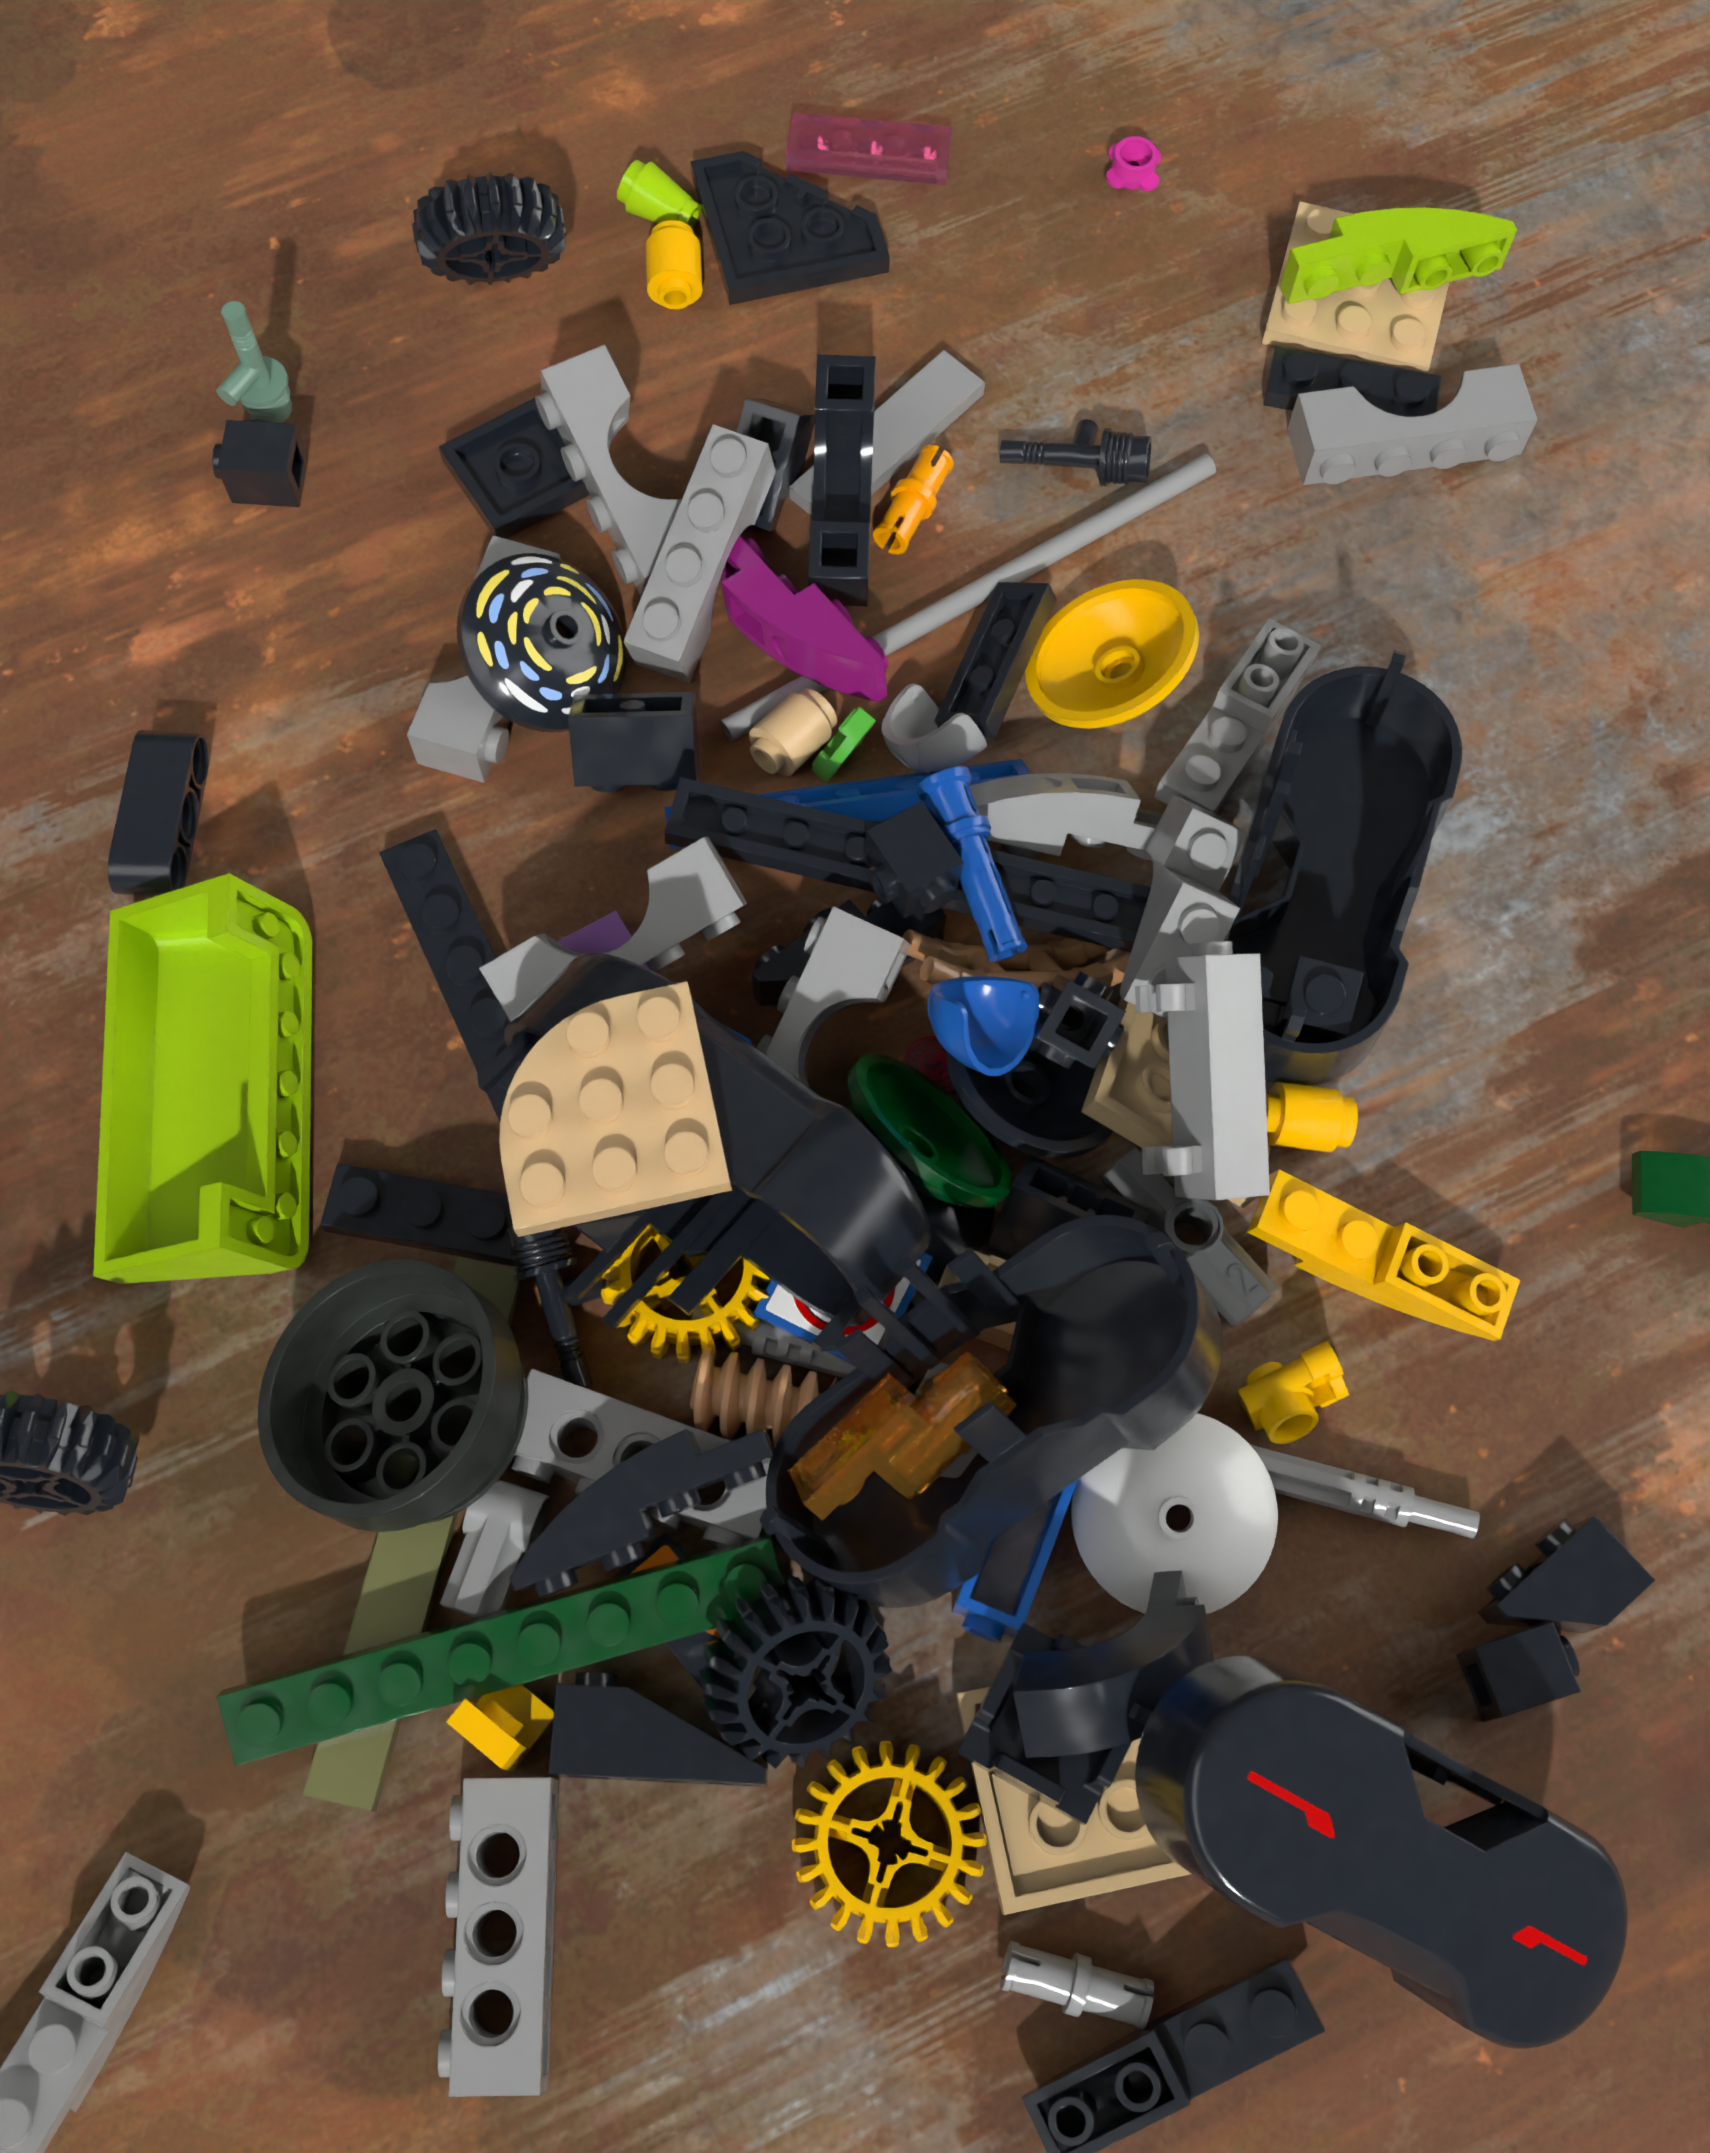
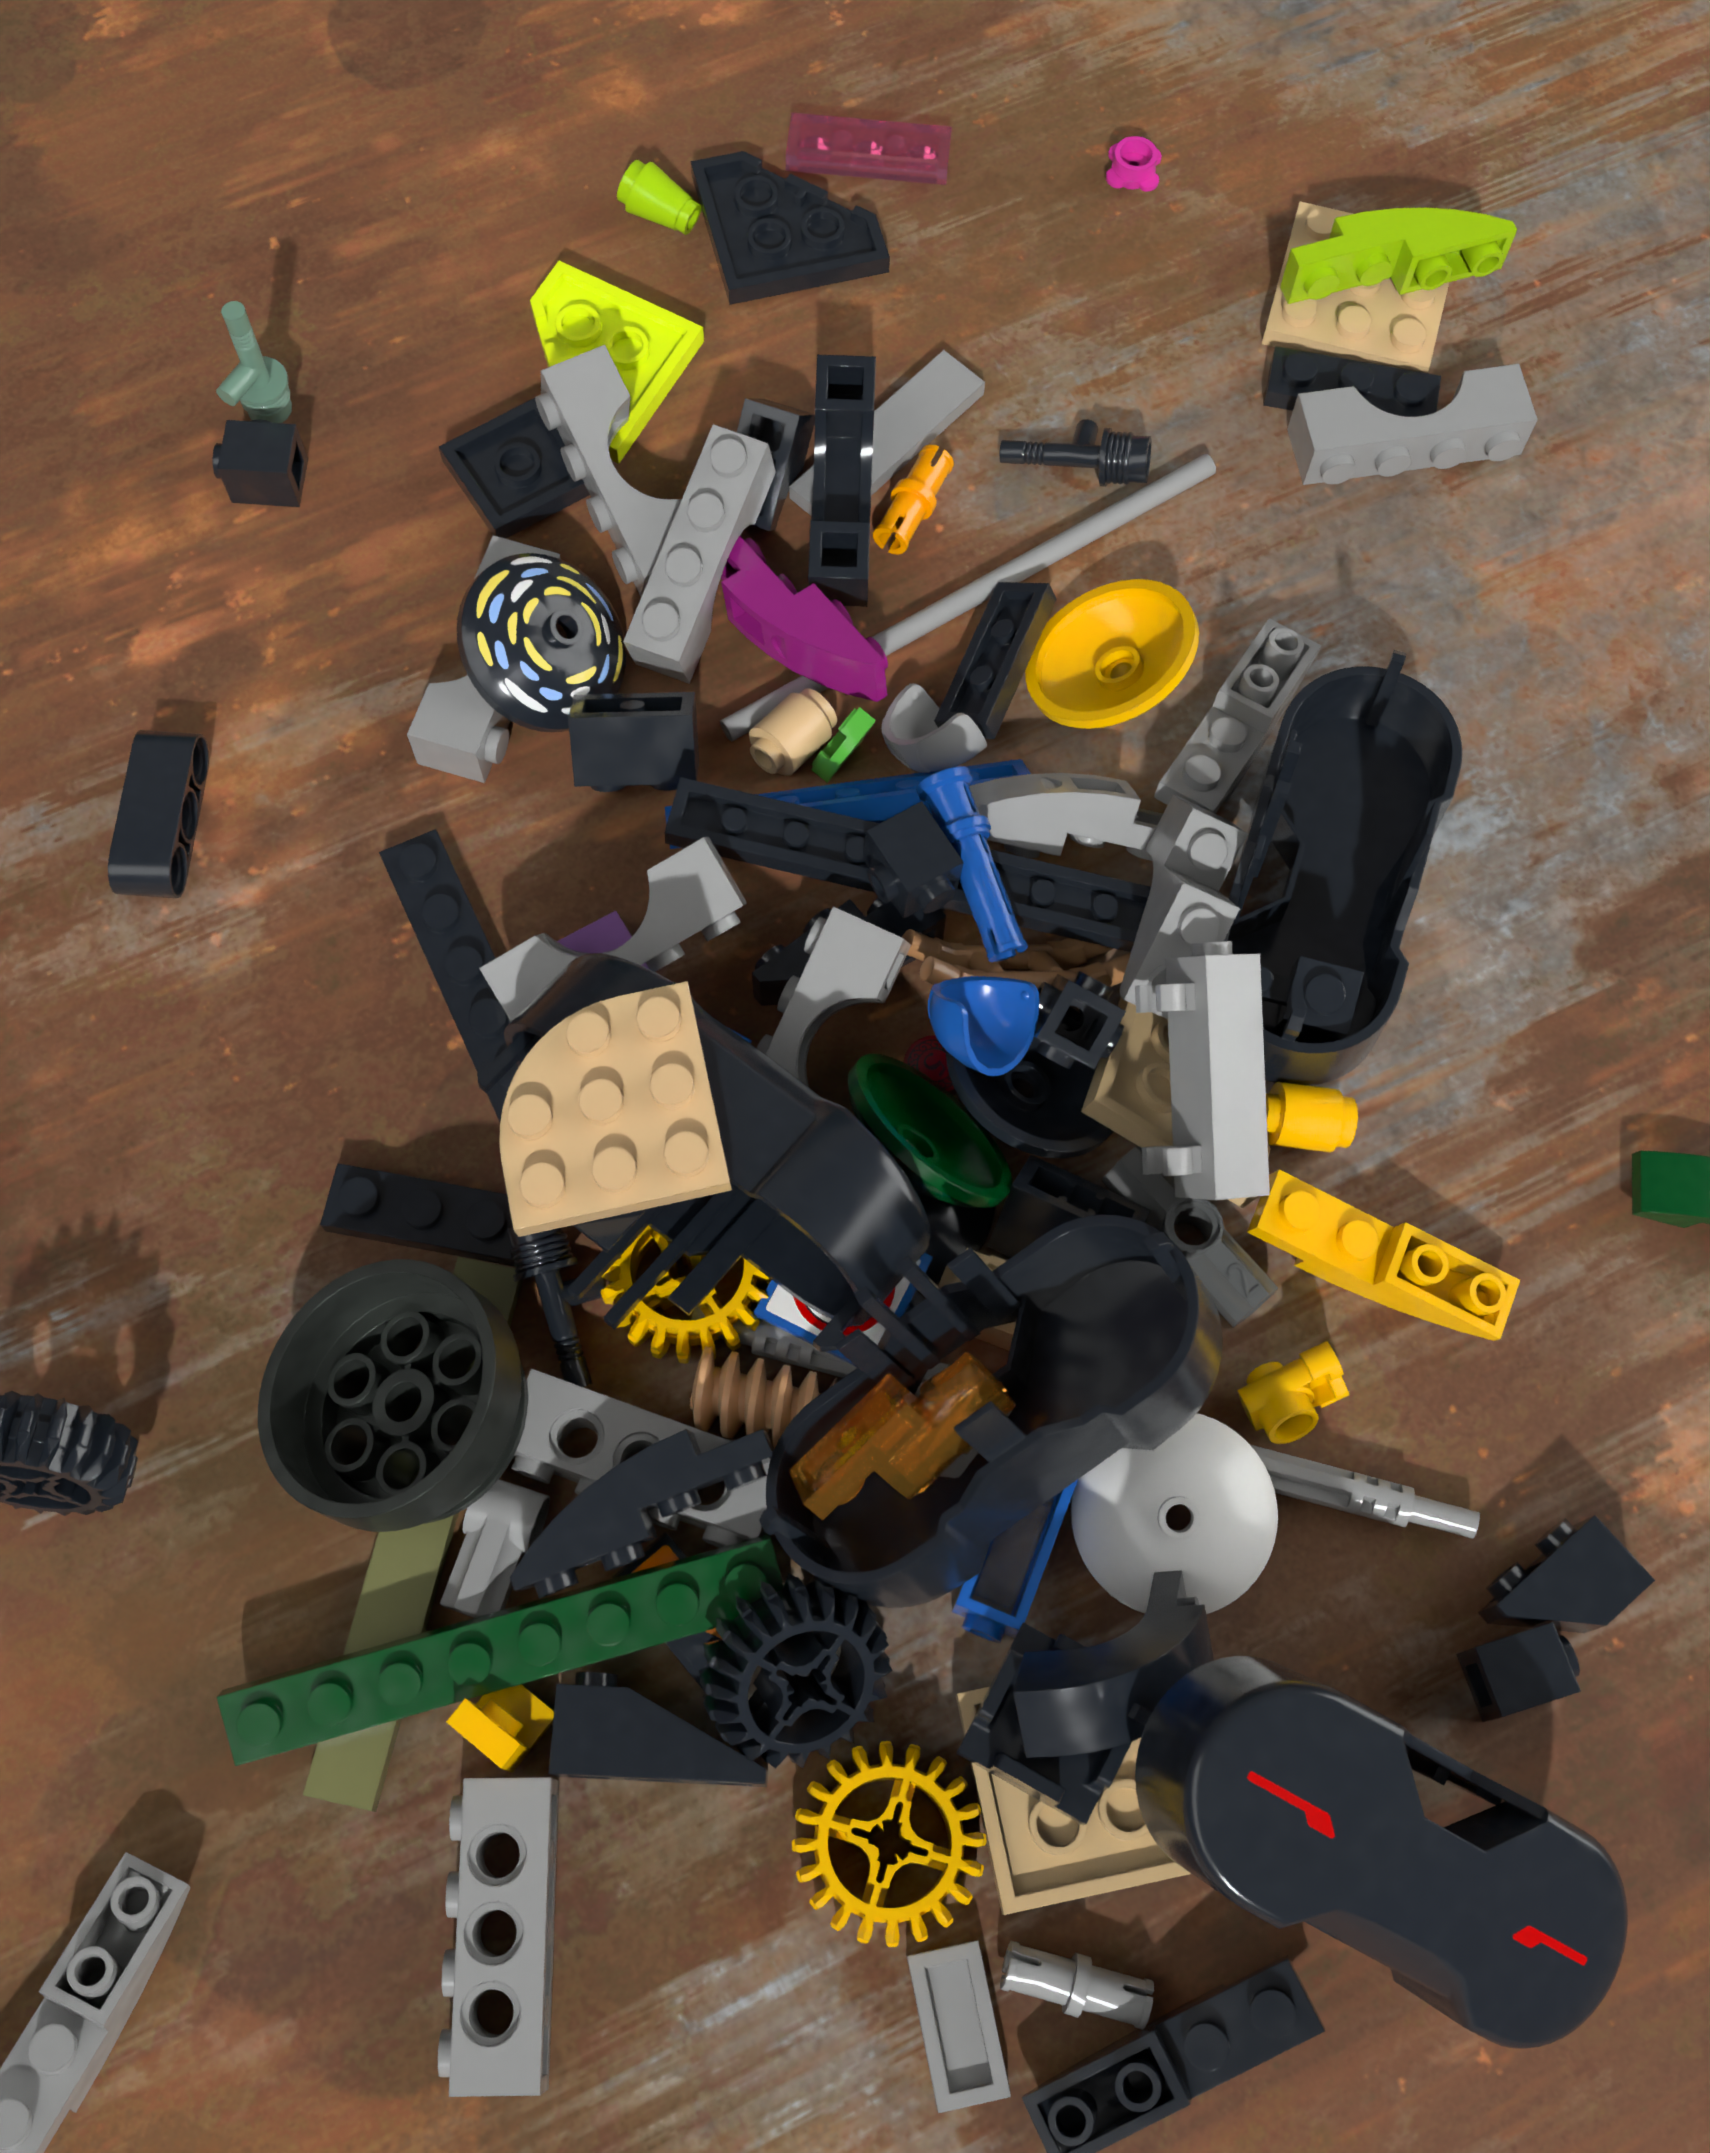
lime windscreen [93,873,312,1284] -> none
black gear [412,172,567,285] -> none
yellow brick [645,220,703,309] -> none
none -> neon yellow plate [530,261,704,464]
none -> light grey tile [907,1940,1011,2113]

